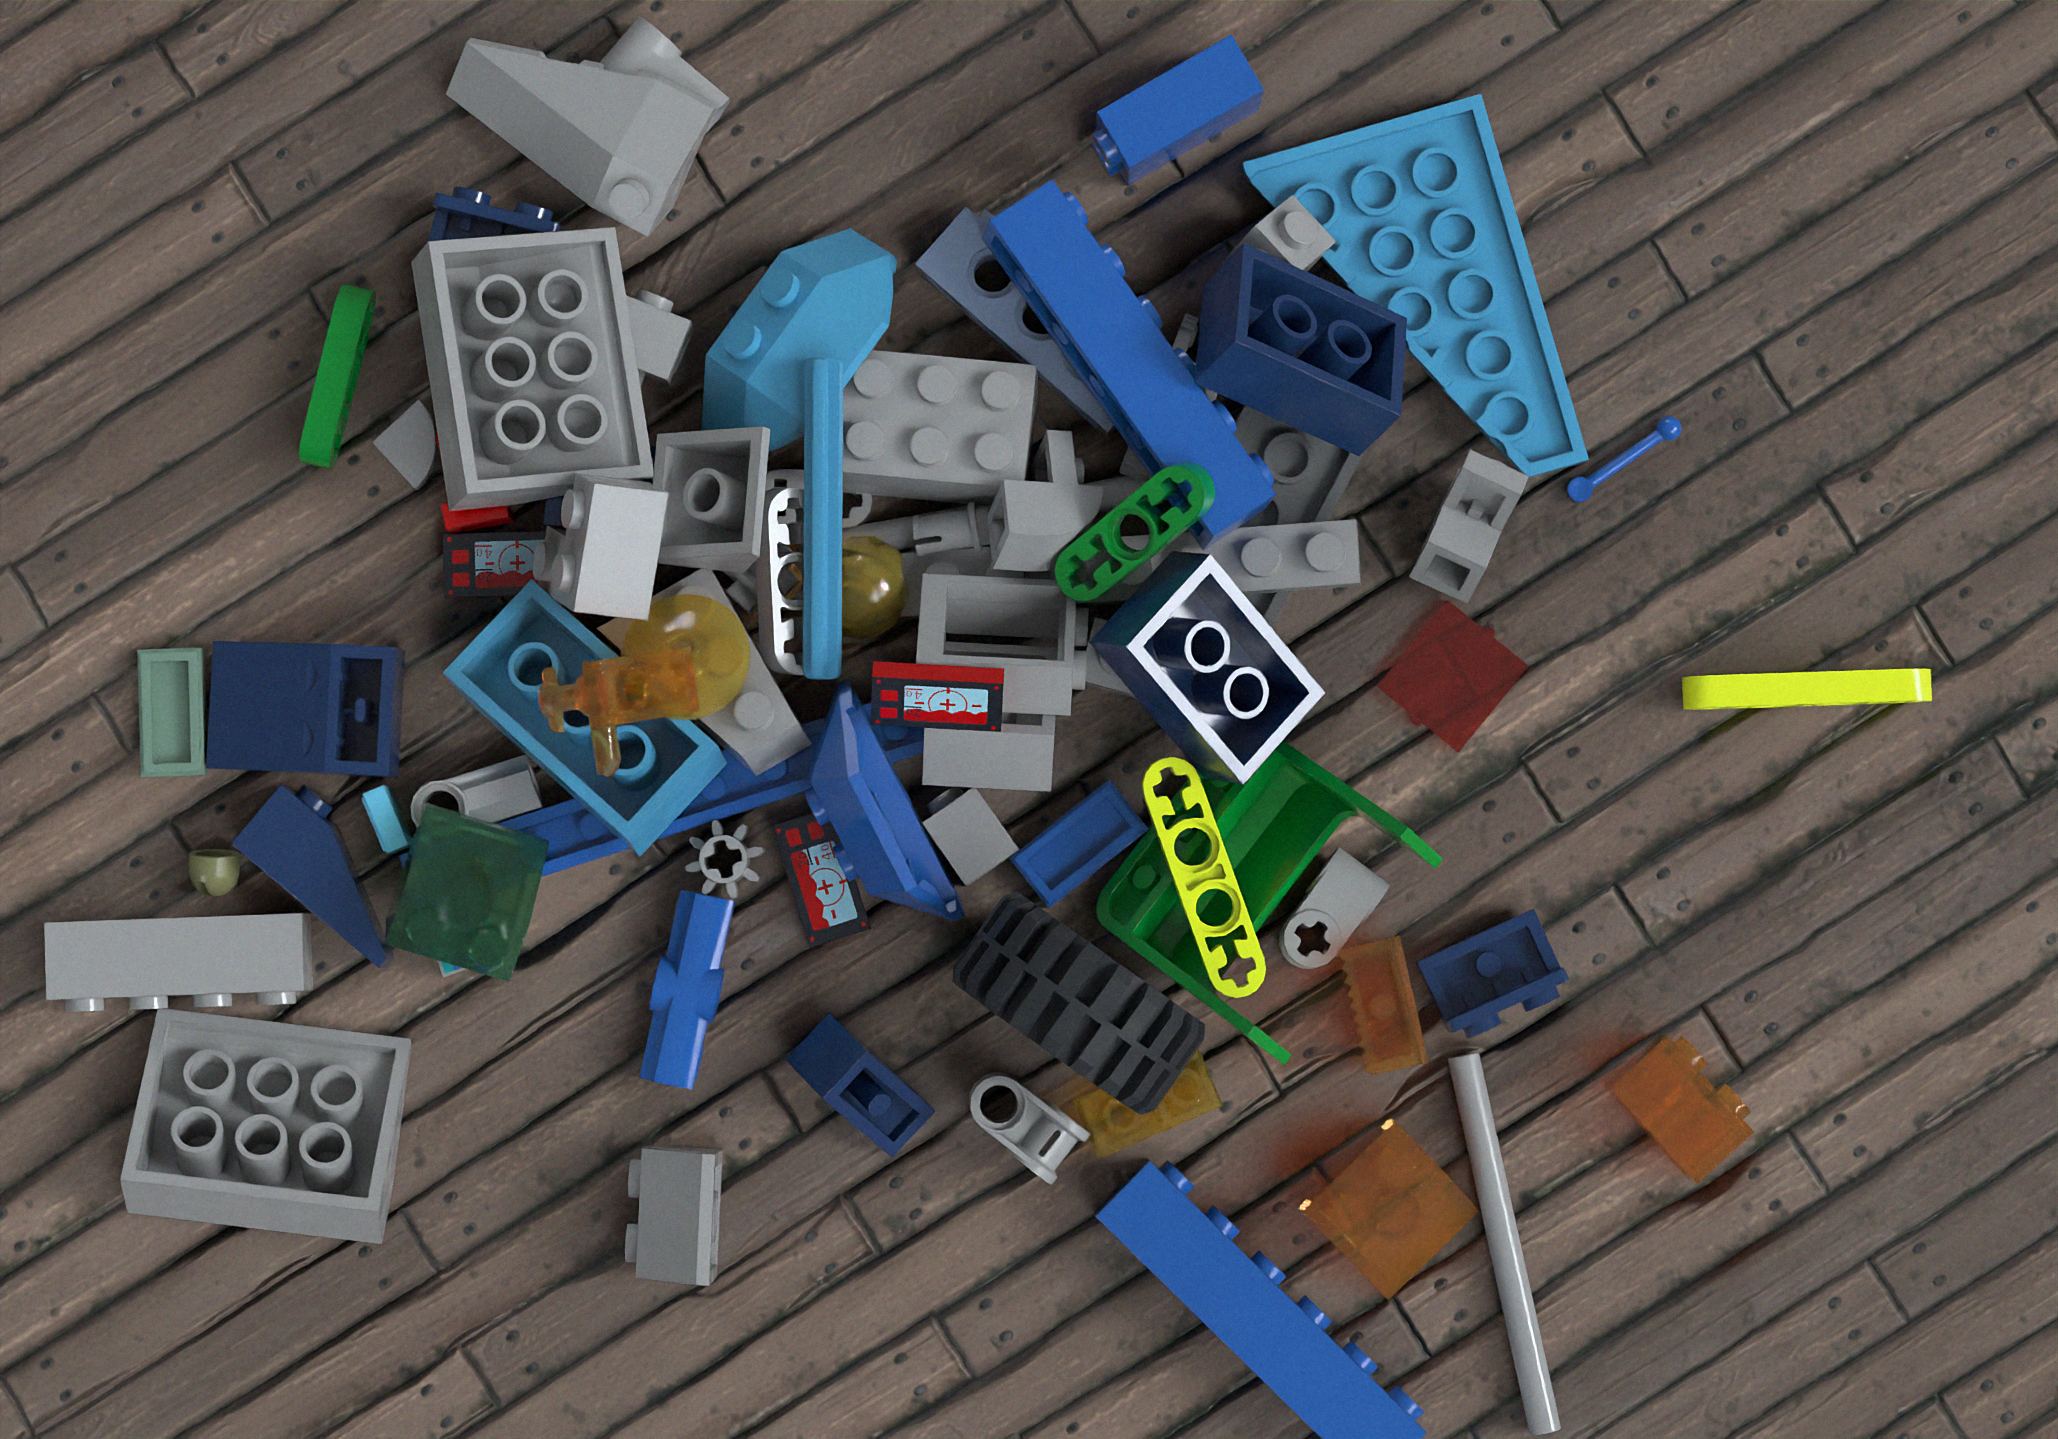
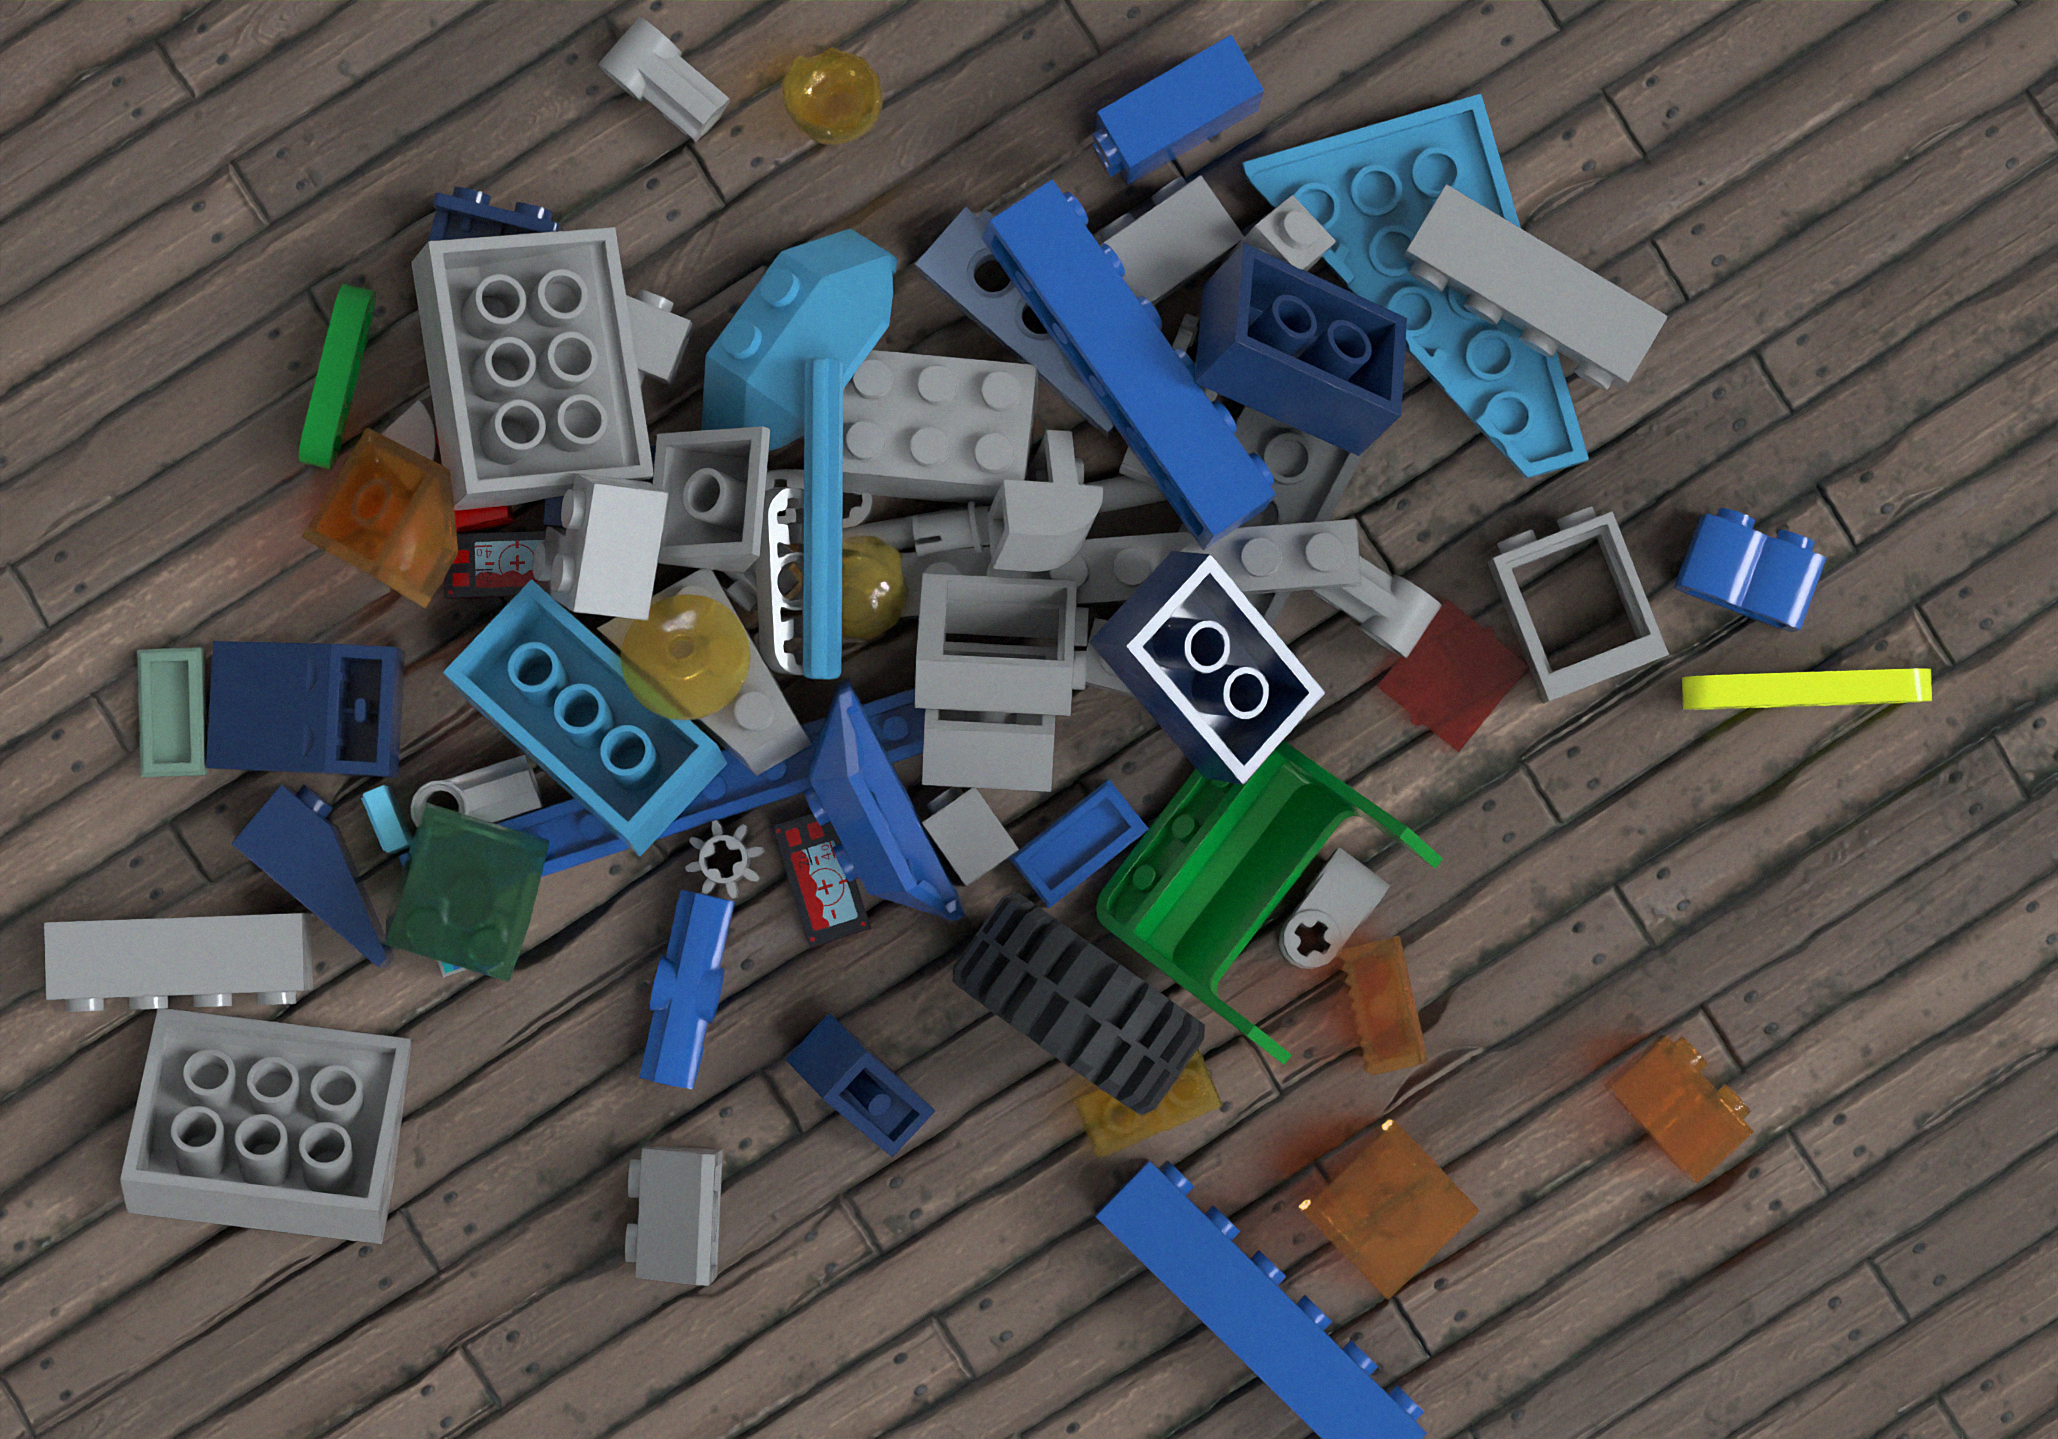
olive hinge [189,849,240,897] -> none
light grey wedge [446,38,717,237] -> none
clear orange piece [538,646,700,777] -> none
tile [871,661,1004,732] -> none
light grey piece [969,1072,1091,1185] -> none
green beam [1055,462,1215,602] -> none
neon yellow beam [1141,757,1266,998] -> none
light grey brick [1409,450,1529,603] -> none
dark blue bracket [1416,909,1569,1039] -> none
light grey piece [1448,1052,1561,1435] -> none
blue hinge [1567,416,1682,503] -> none
none -> clear orange slope [302,428,458,609]
none -> clear yellow hair [782,47,883,145]
none -> light grey brick [1099,175,1244,307]
none -> light grey piece [1311,556,1442,659]
none -> light grey brick [1402,184,1668,391]
none -> light grey window [1487,507,1669,704]
none -> blue brick [1674,507,1826,633]

